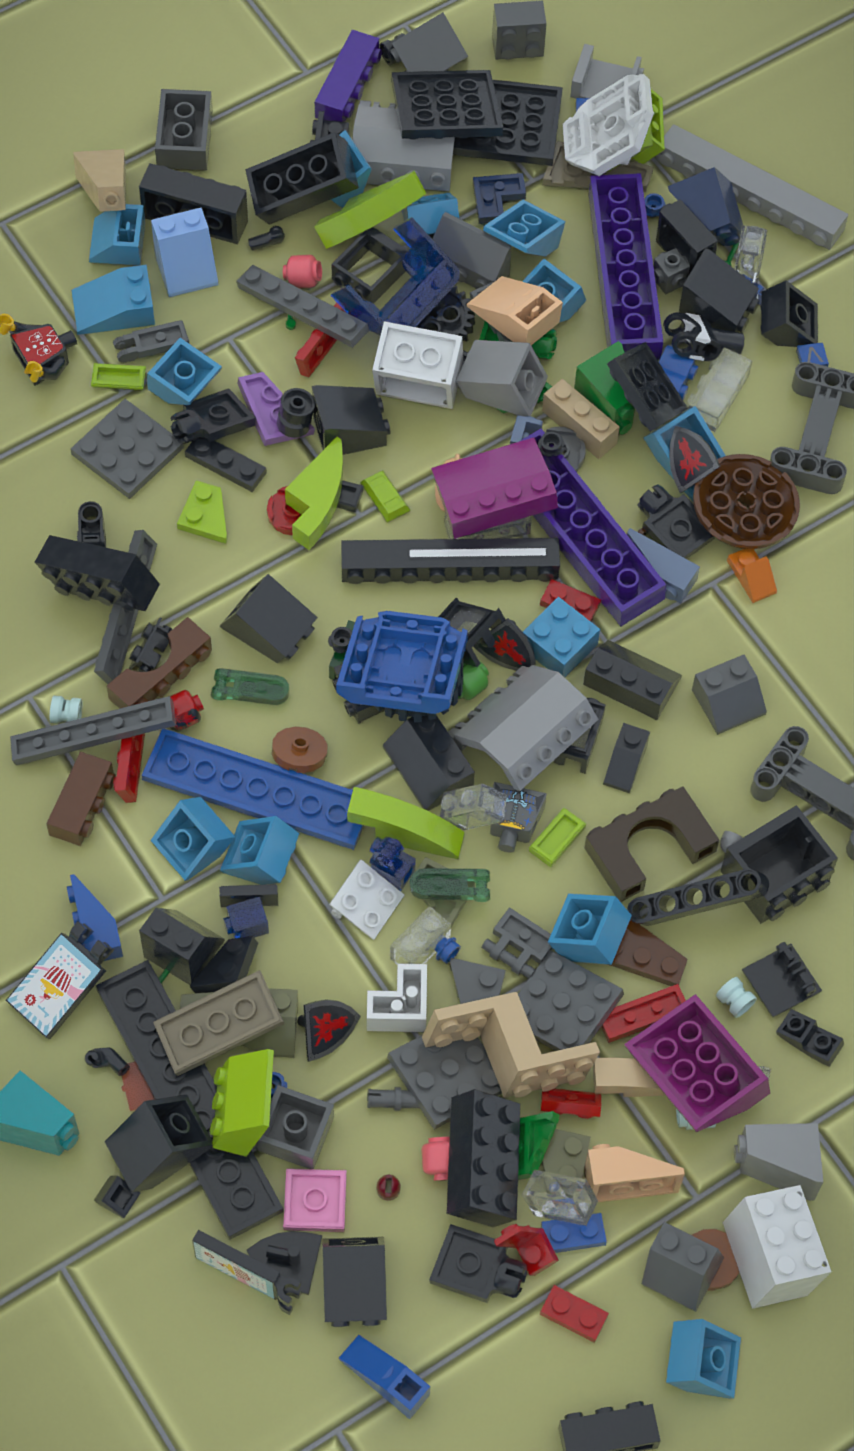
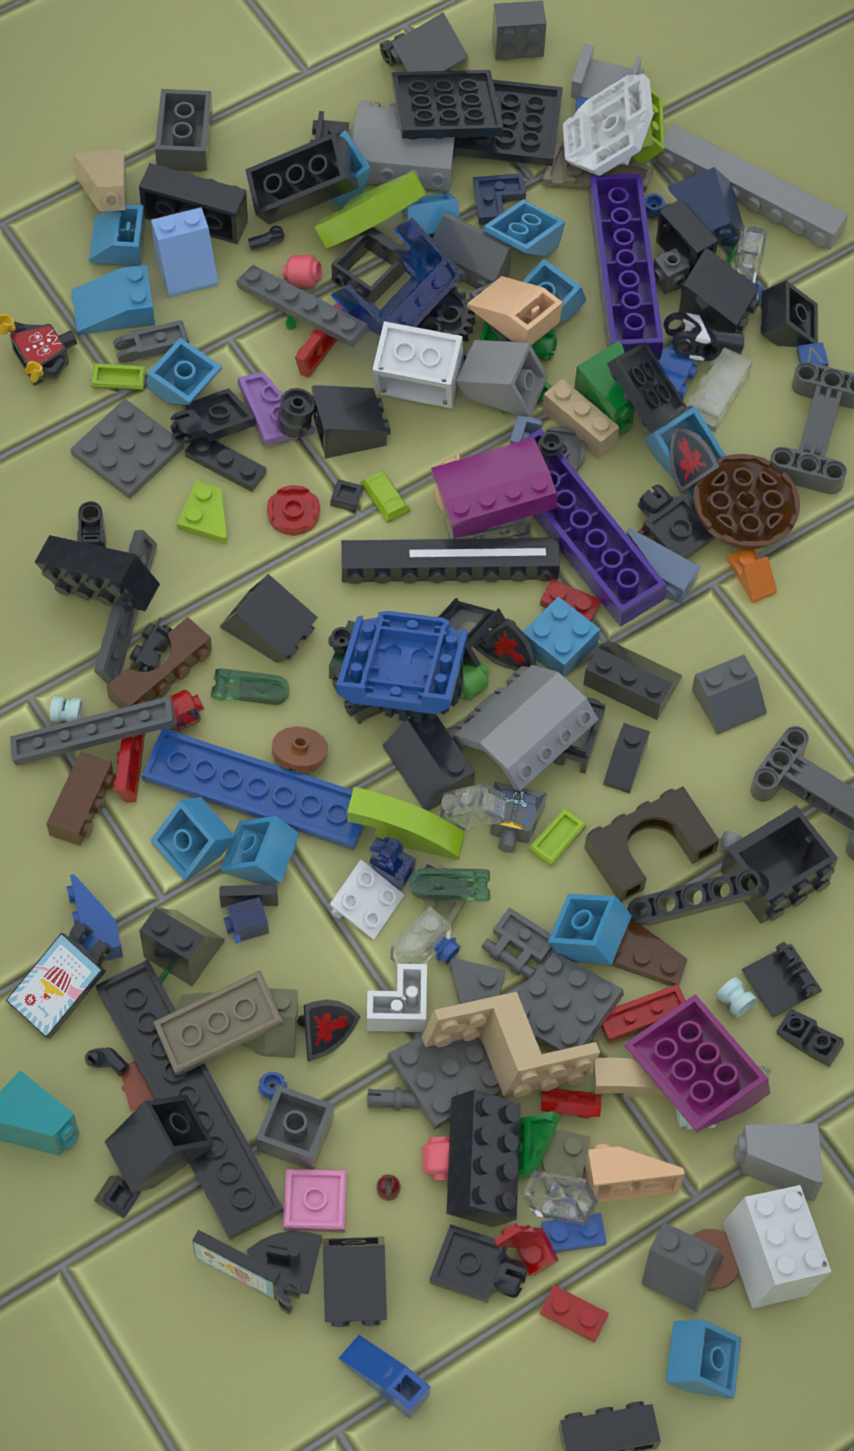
black wing [190,936,258,994] -> none
lime slope [210,1049,274,1156] -> none
lime slope [285,437,343,550] -> none
dark purple brick [314,29,382,122] -> none

